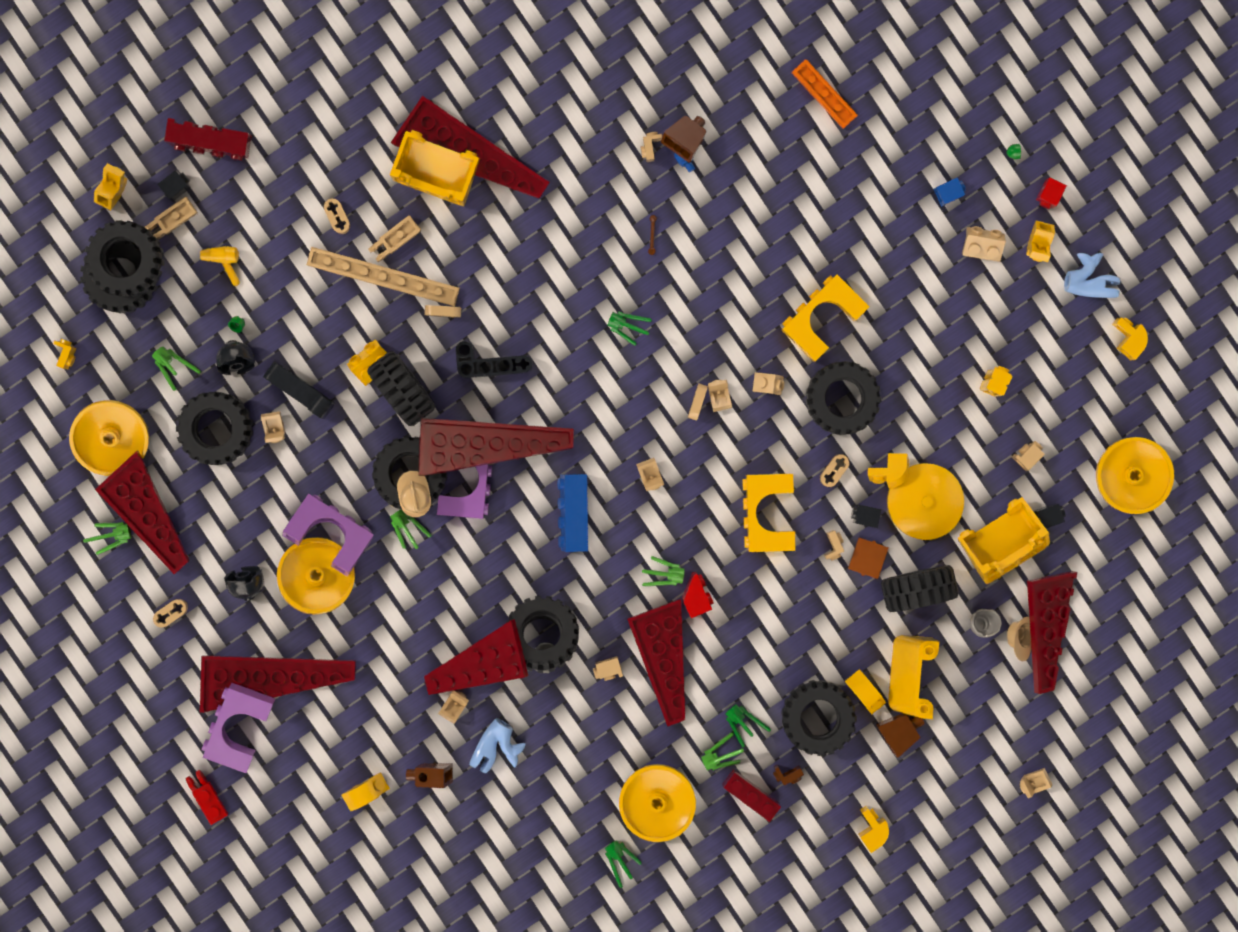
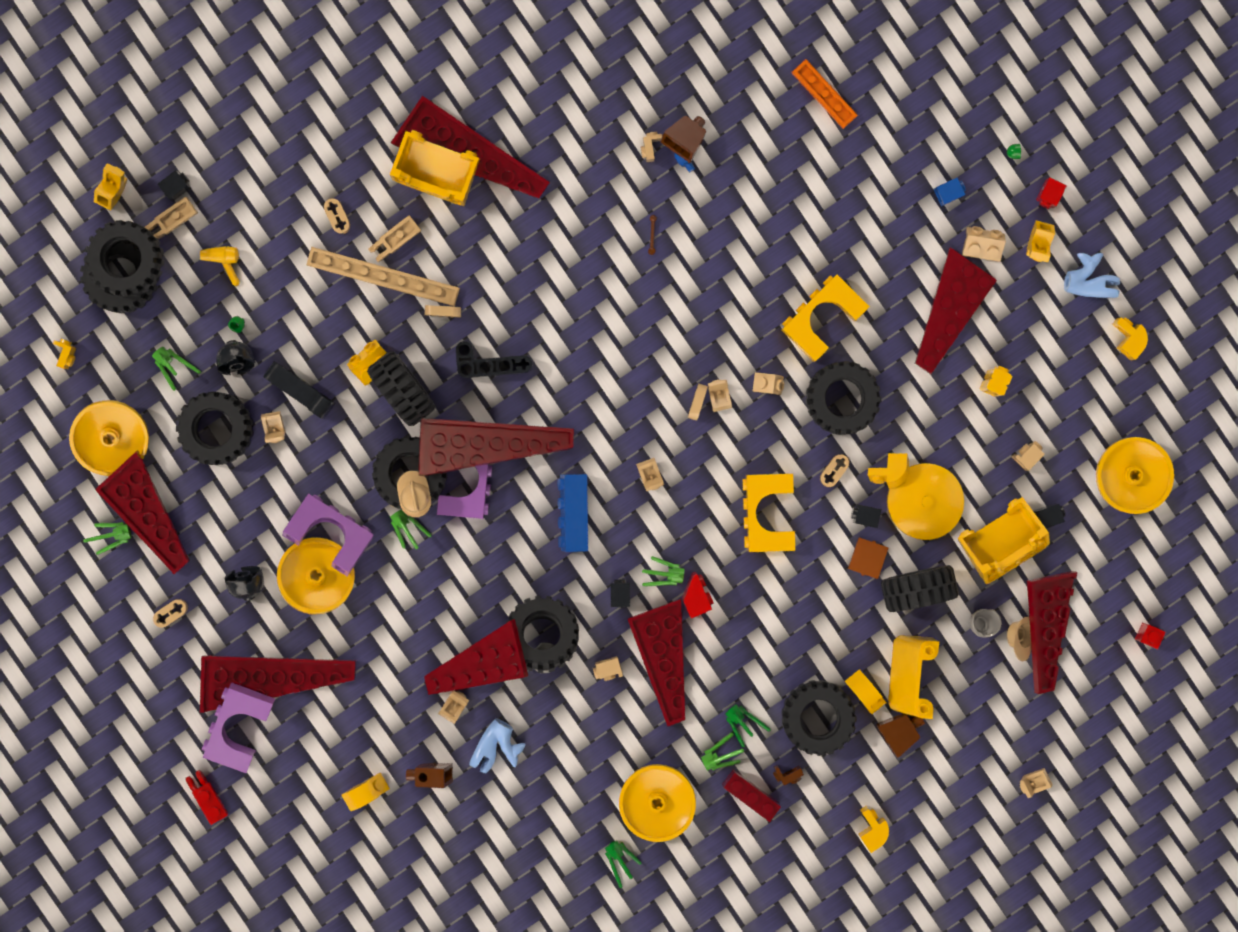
dark red wedge [164,118,252,161] -> none
green plant [607,311,652,346] -> none
tan bracket [824,530,844,561] -> none
none -> black brick [610,579,630,607]
none -> dark red wing [914,247,997,374]
none -> red brick [1134,622,1166,650]

